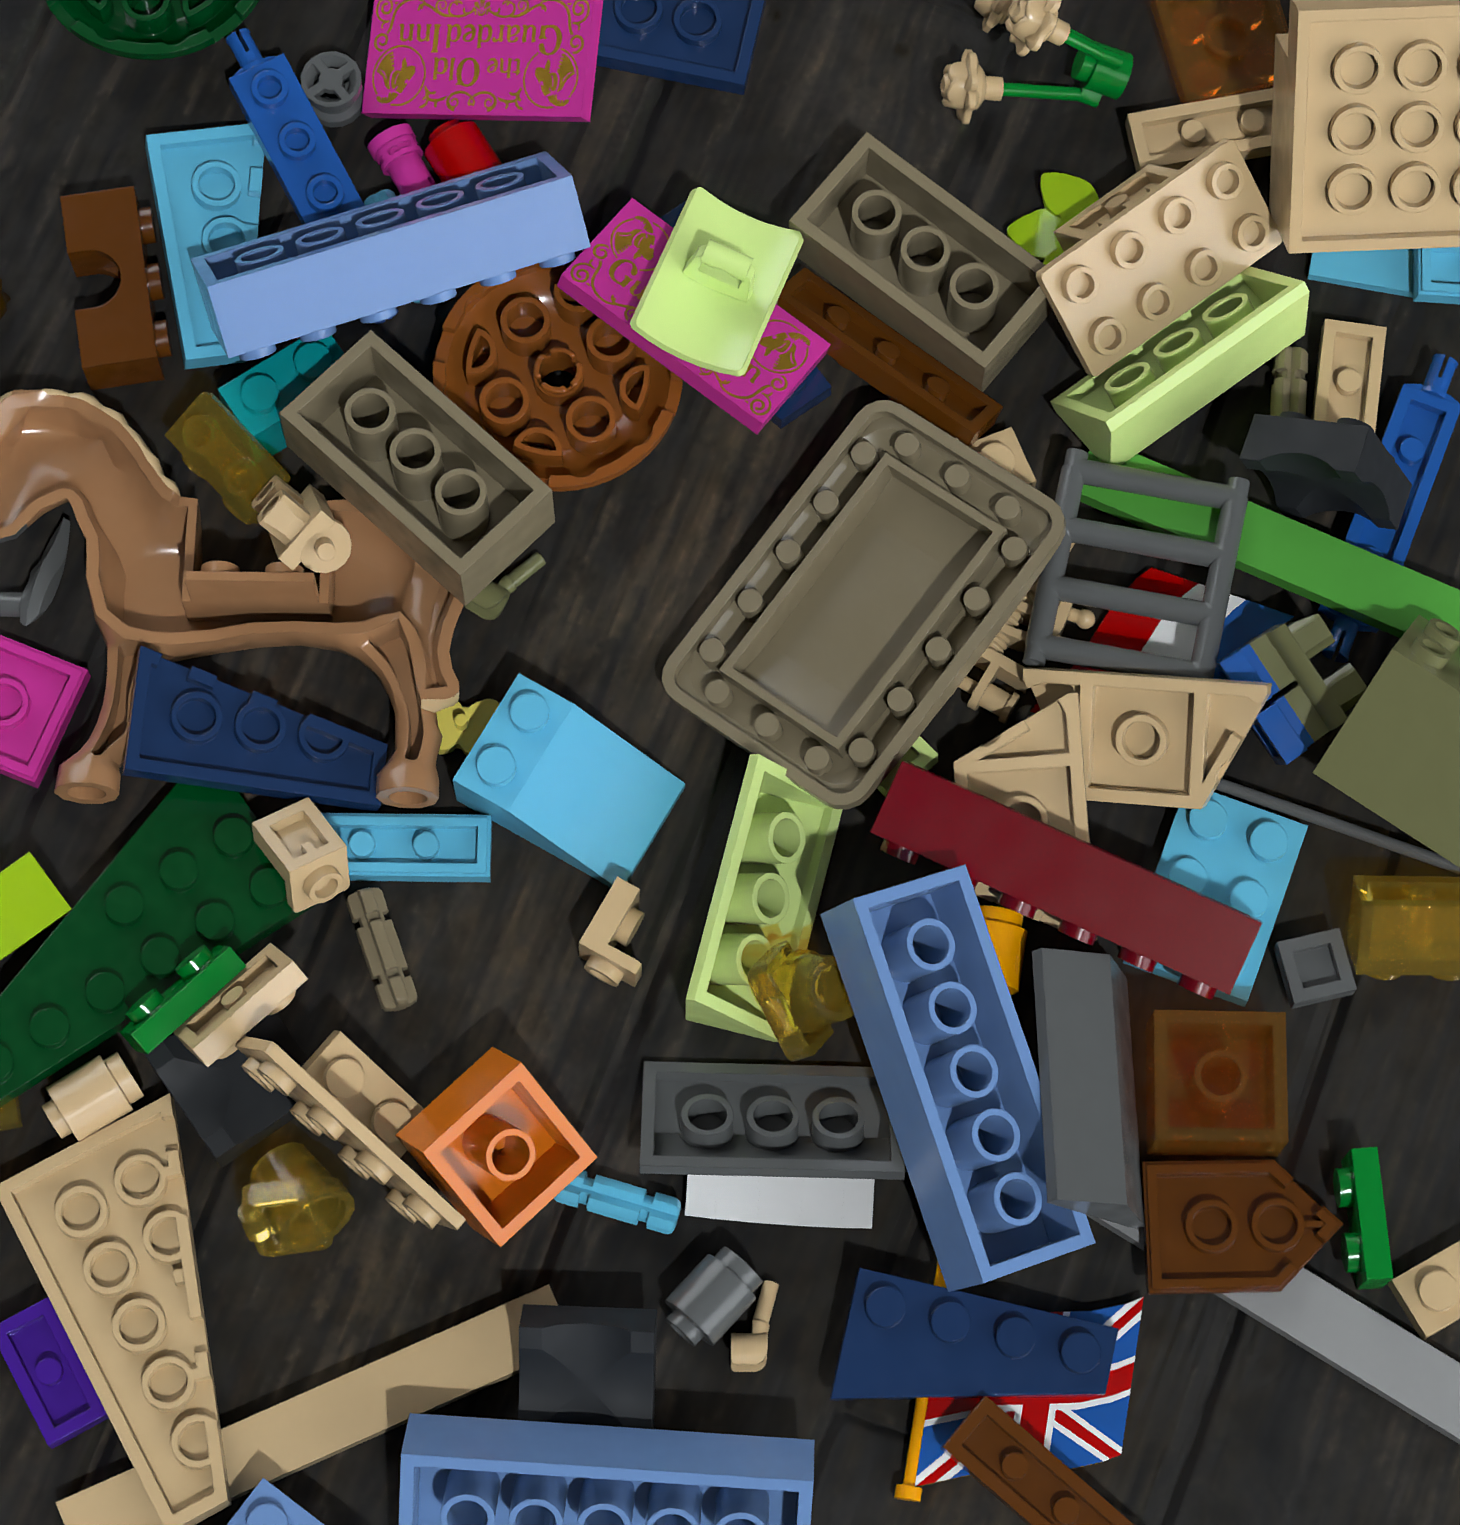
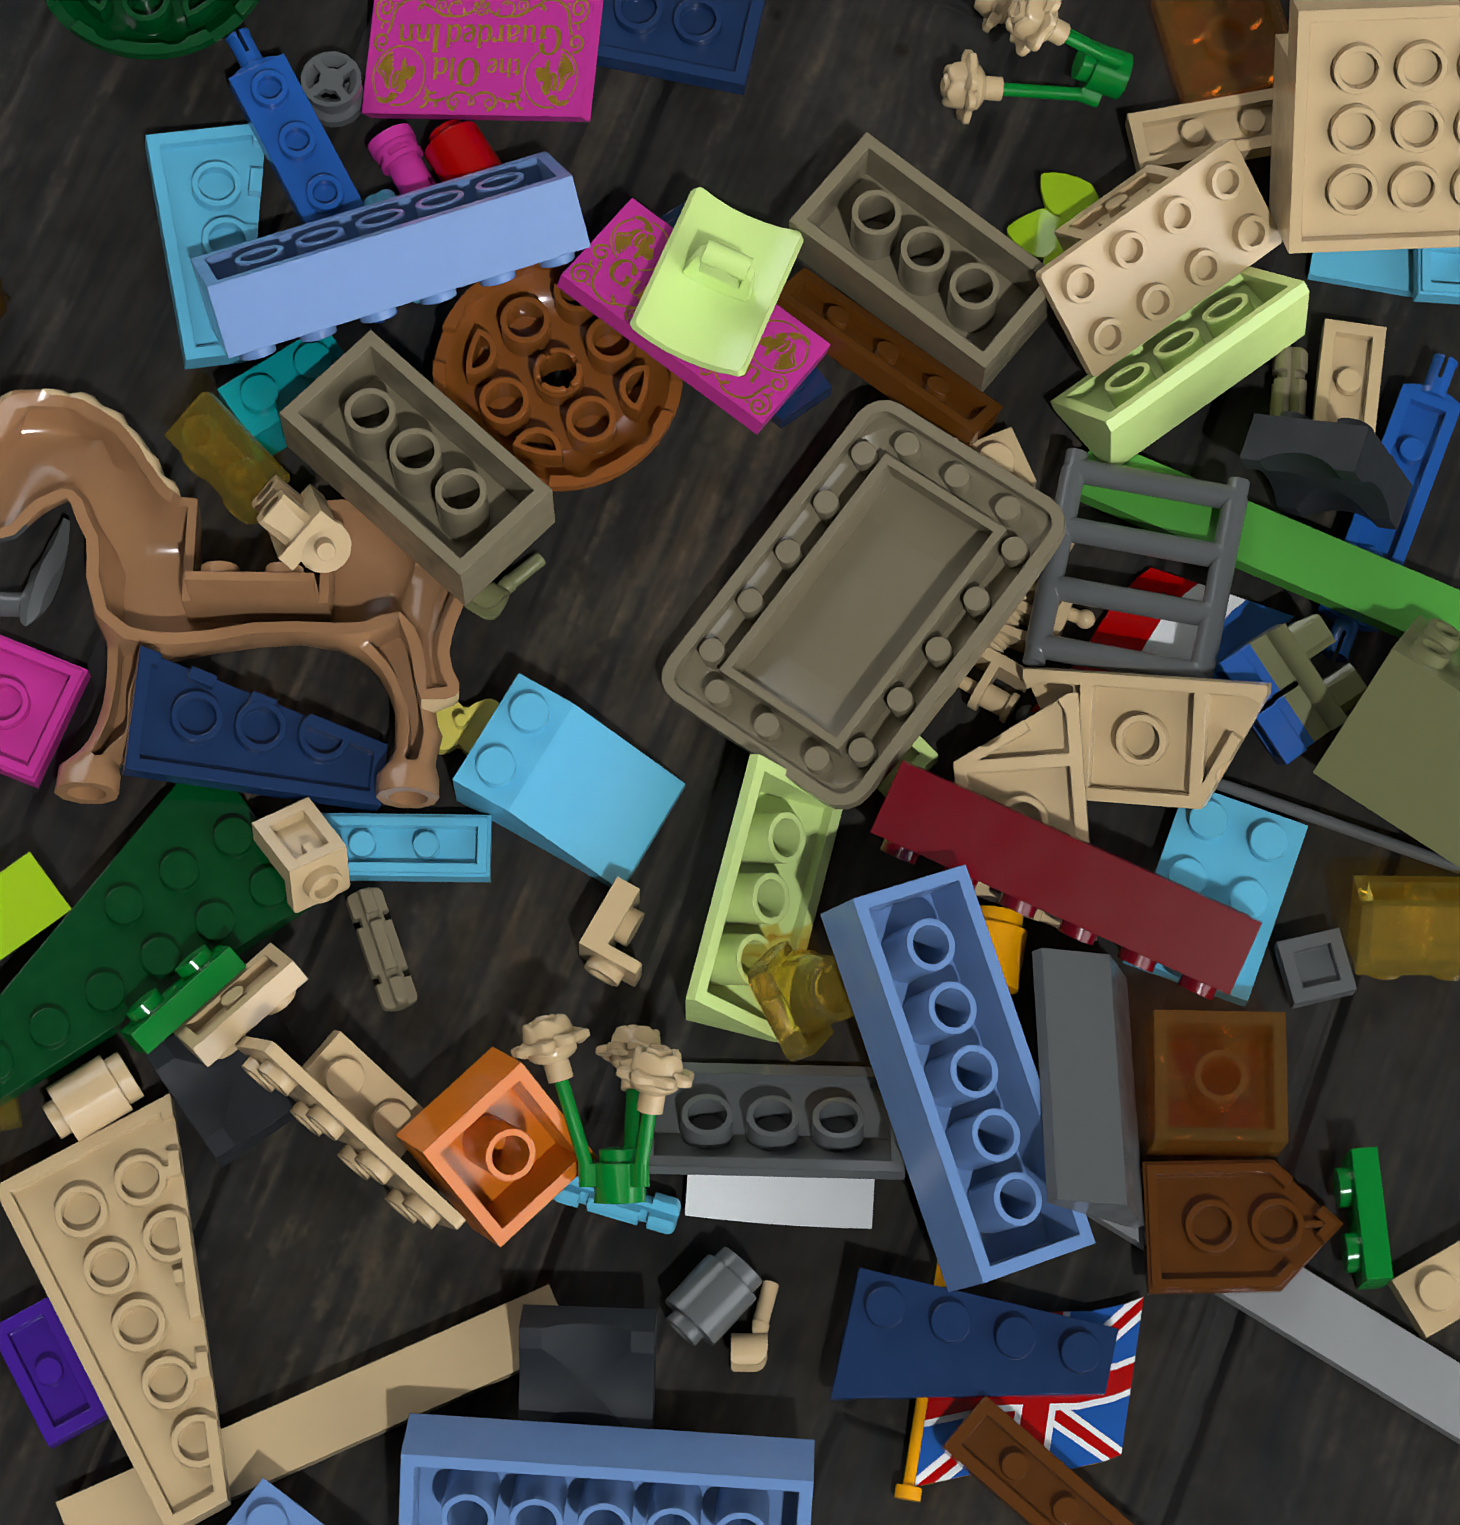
reddish brown arch [60,186,173,391] -> none
clear yellow piece [238,1142,354,1257] -> none
none -> plant [511,1014,694,1204]

